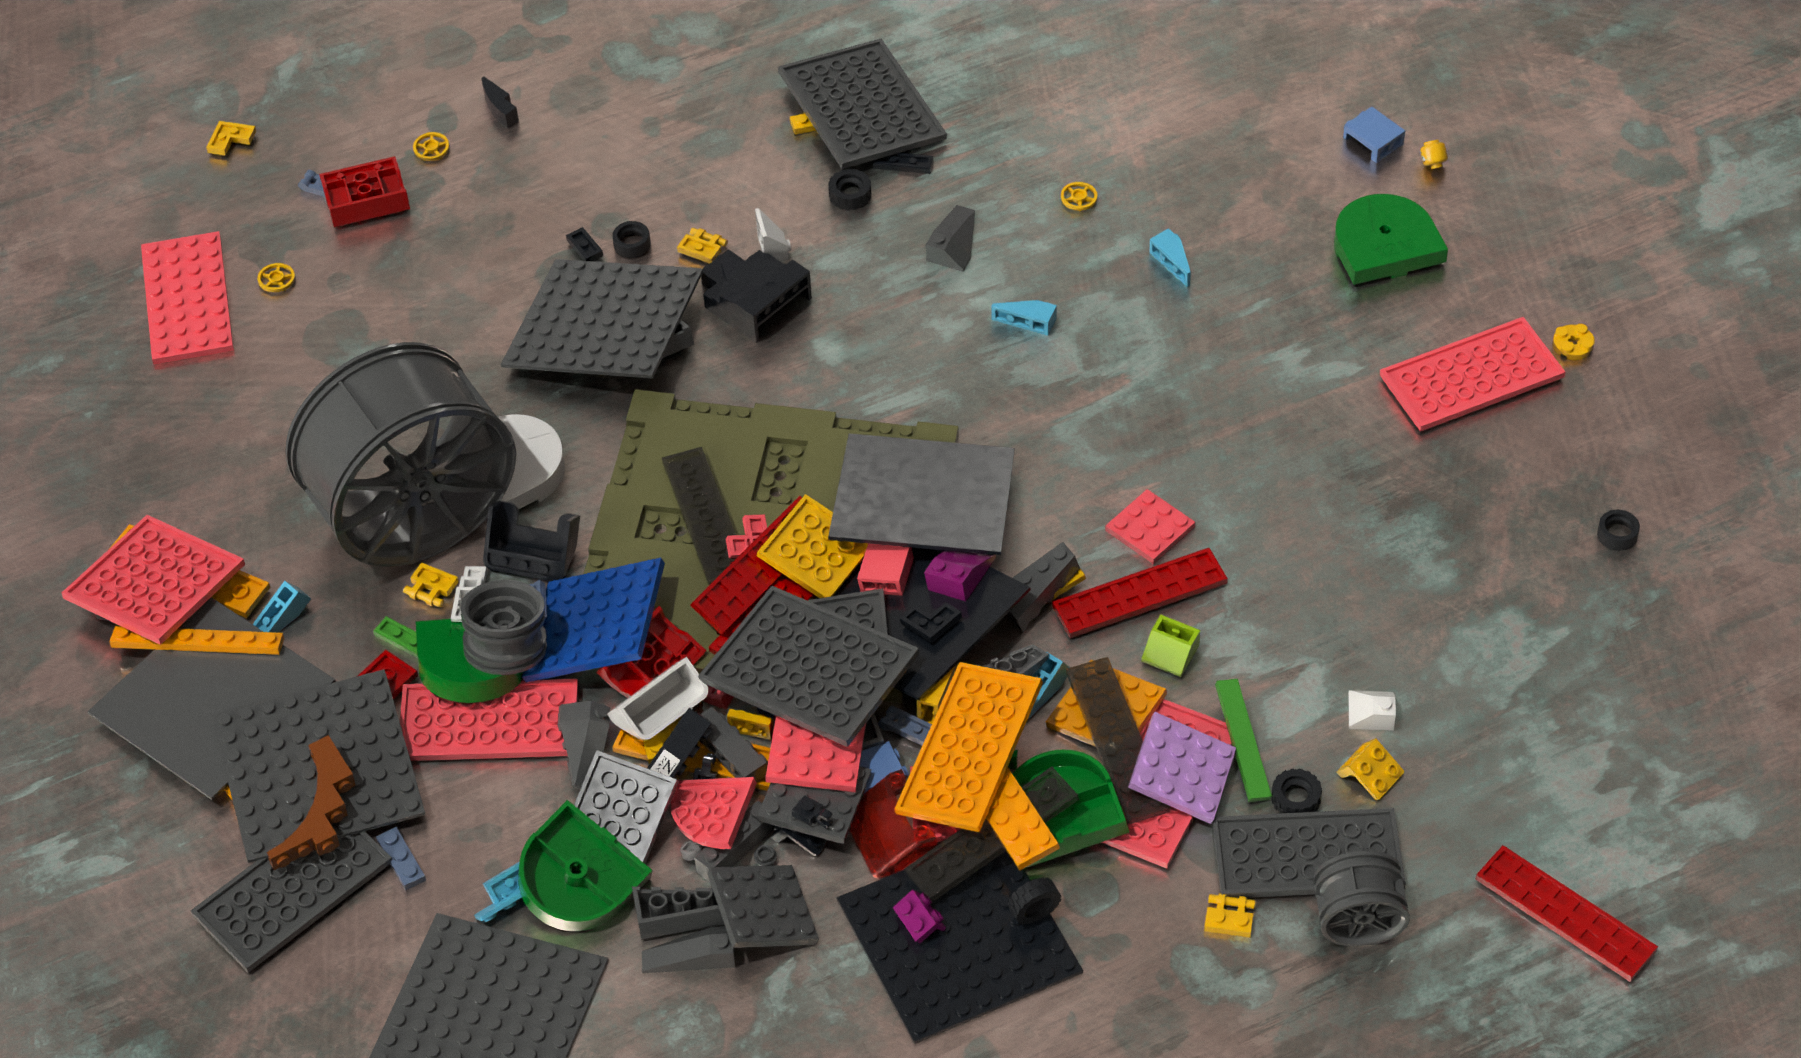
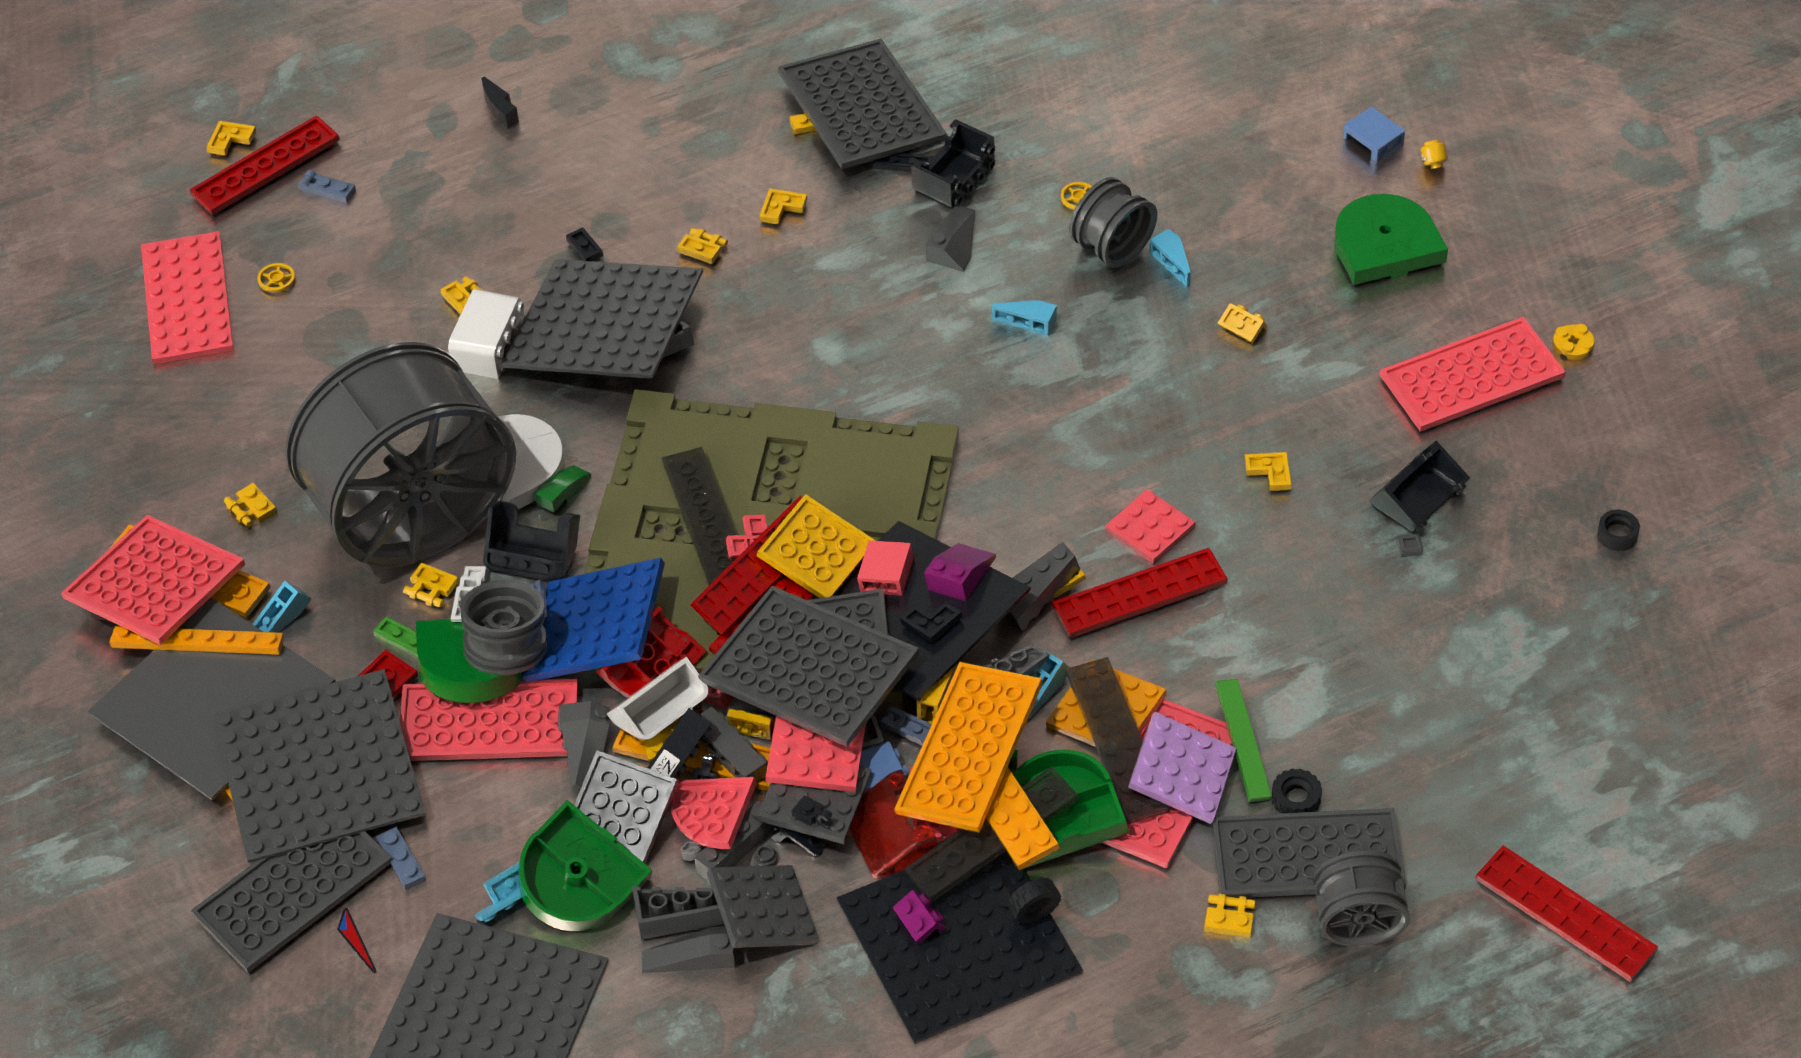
dark orange arch [267,735,356,870] -> none
red piece [319,156,410,227] -> none
yellow wheel [413,132,449,161] -> none
black tyre [612,221,651,258] -> none
black panel [701,249,812,343] -> none
white slope [755,208,791,261] -> none
black tyre [828,169,872,210] -> none
baseplate [828,433,1015,555] -> none
lime slope [1141,615,1200,677] -> none
yellow bracket [1336,738,1404,800] -> none
white slope [1348,690,1396,731] -> none
none -> red plate [189,115,340,216]
none -> yellow plate [224,483,277,528]
none -> sticker [337,908,376,973]
none -> yellow plate [440,276,485,315]
none -> white windscreen [448,289,526,379]
none -> green slope [535,465,591,512]
none -> yellow plate [759,188,807,224]
none -> black windscreen [911,119,996,208]
none -> dark grey wheel [1069,177,1158,268]
none -> yellow bracket [1217,303,1267,344]
none -> yellow plate [1244,452,1291,491]
none -> black windscreen [1369,440,1470,532]
none -> dark grey tile [1397,534,1423,557]

